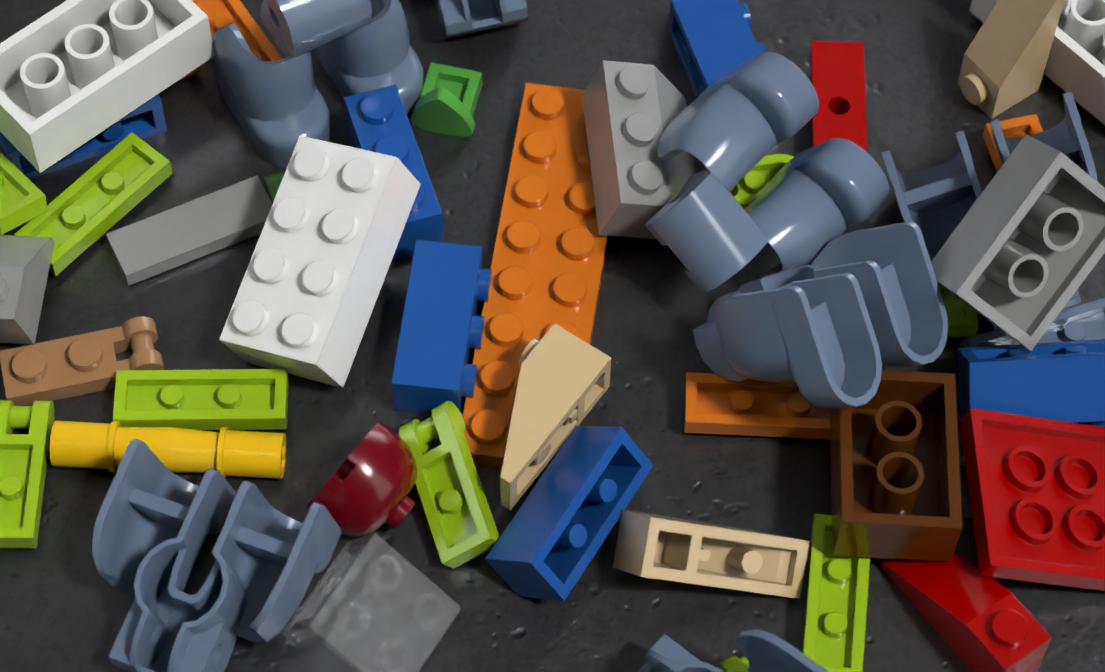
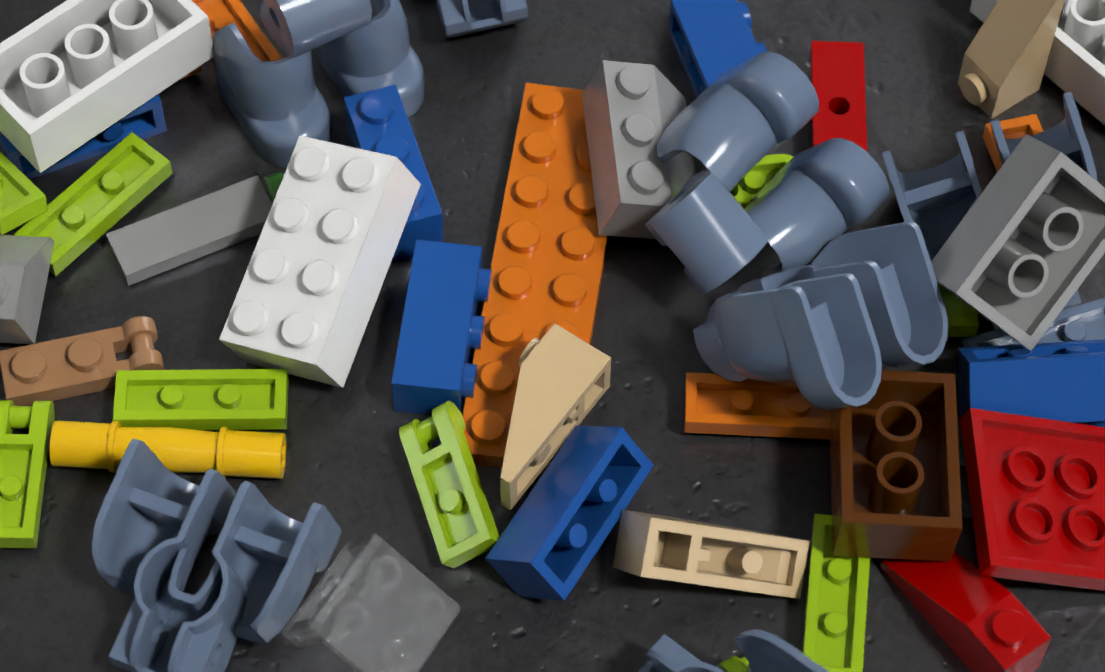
dark red cylinder [305,421,417,537] -> none
bright green tile [410,62,482,137] -> none

